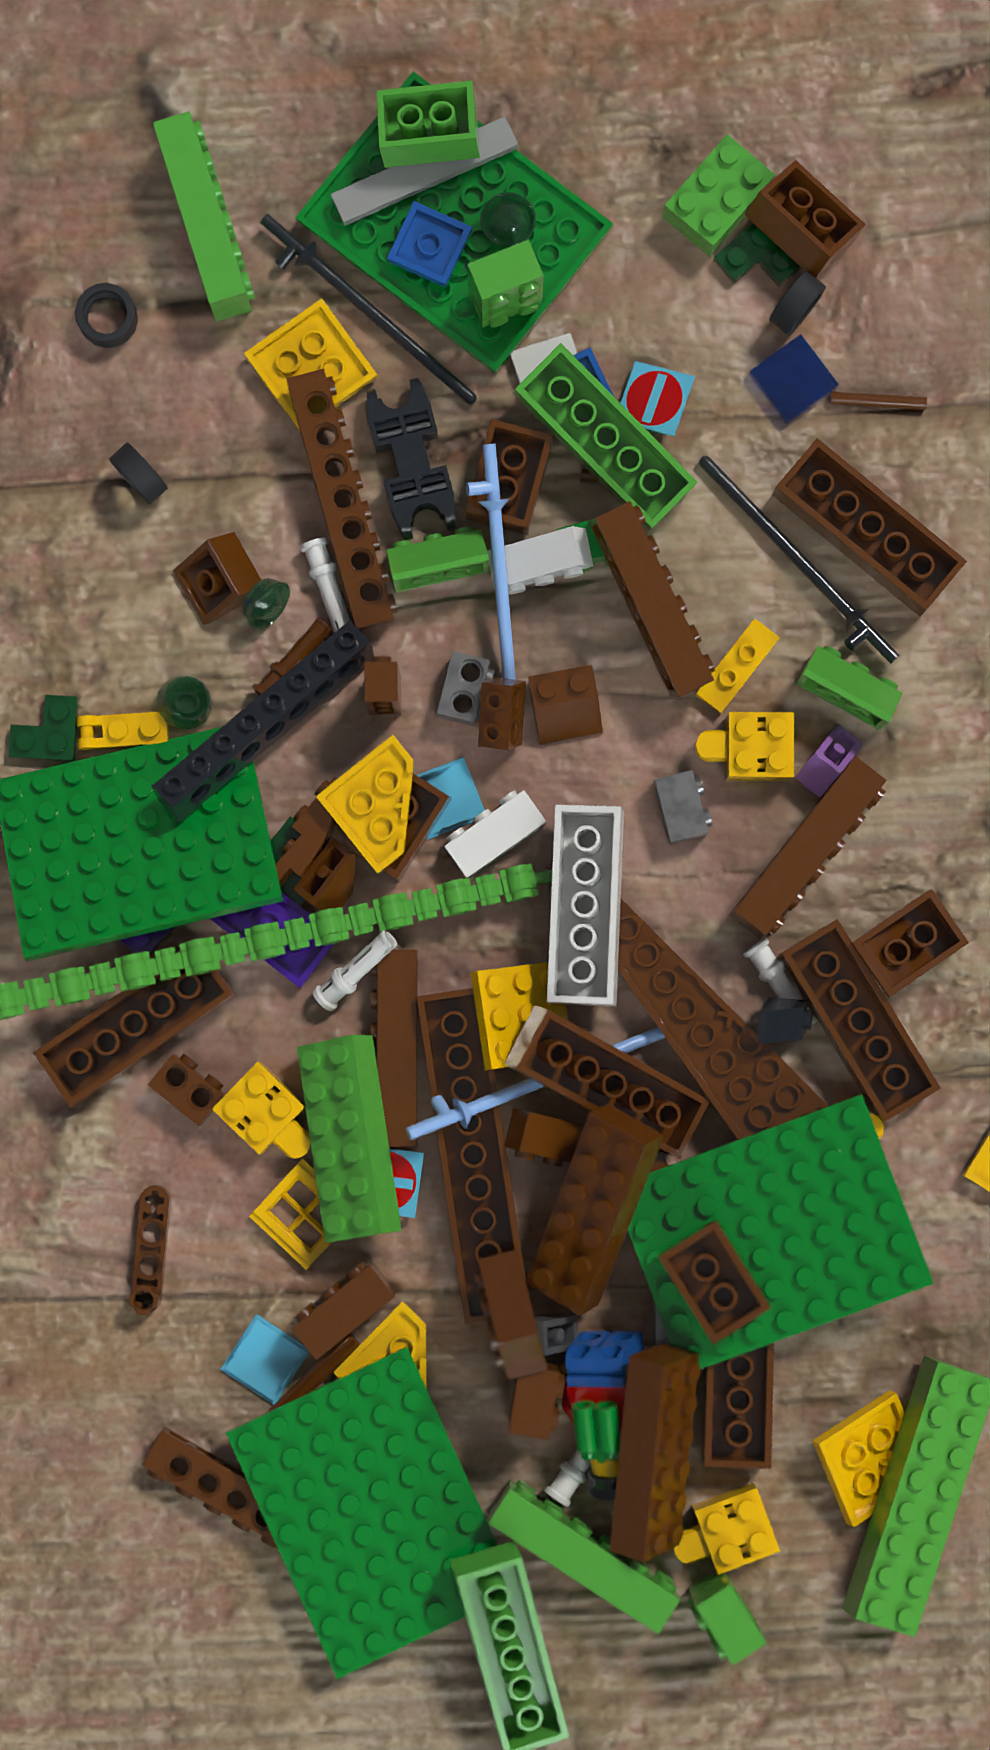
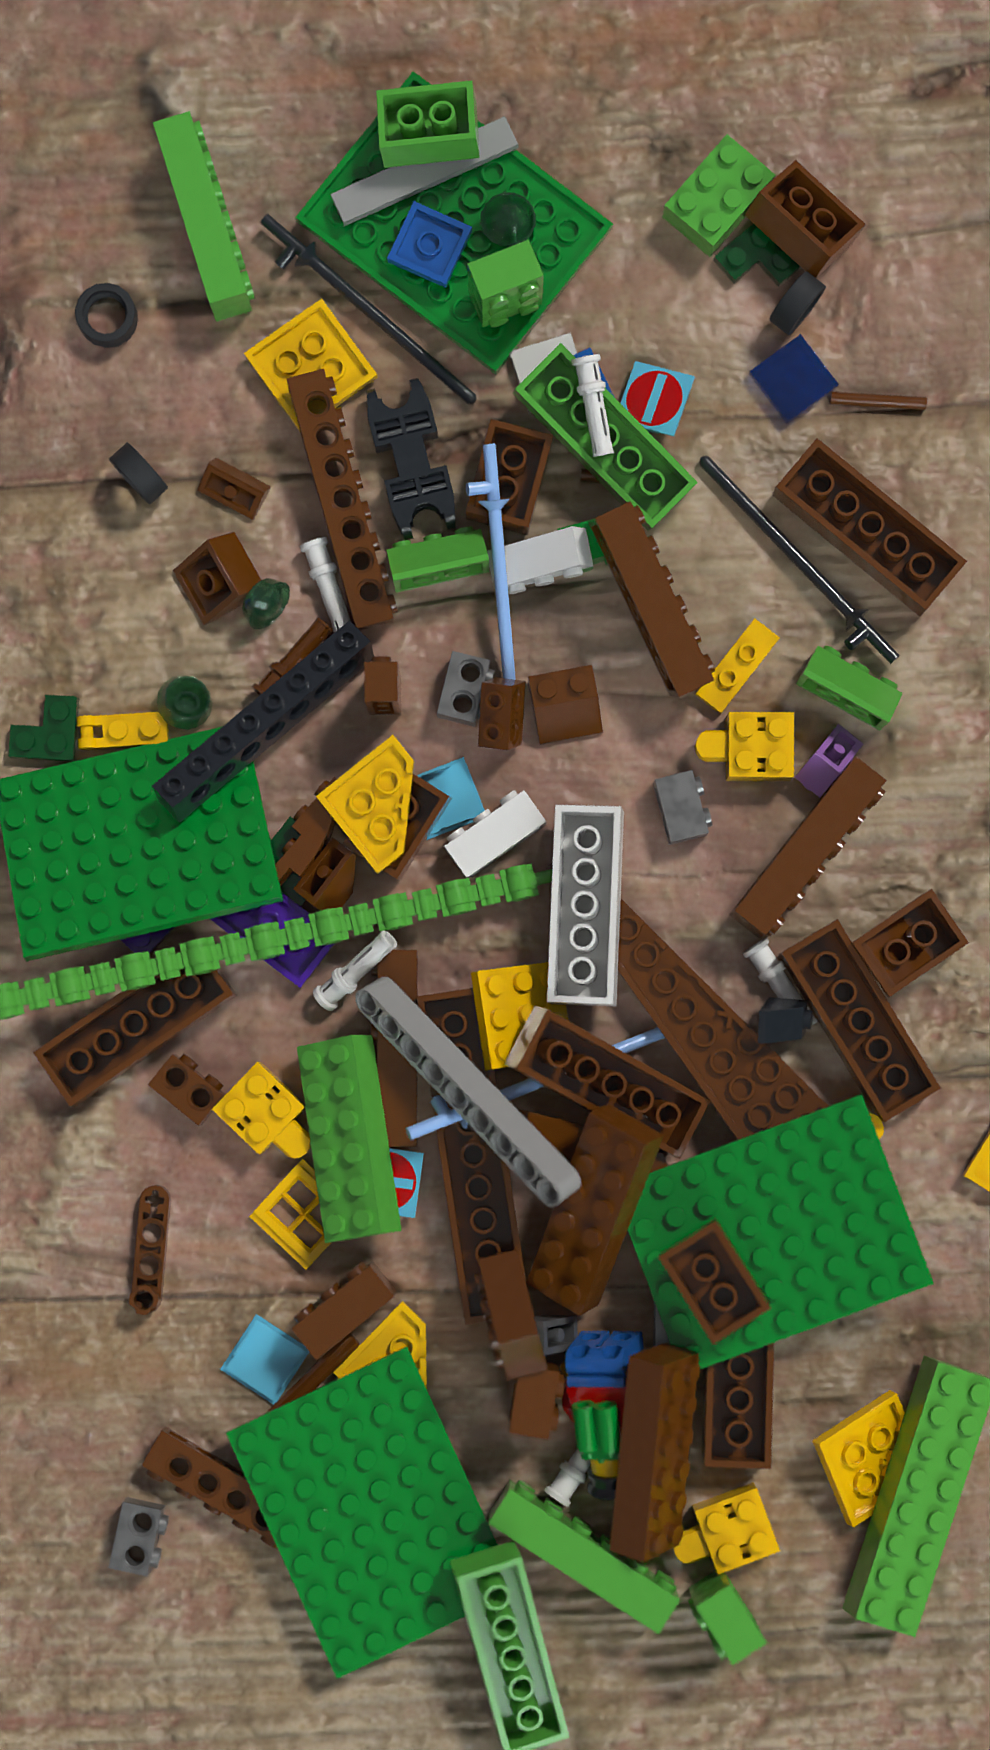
none -> flat silver brick [108,1497,169,1576]
none -> reddish brown slope [197,458,271,520]
none -> light grey beam [355,976,581,1206]
none -> white pin [571,354,614,457]

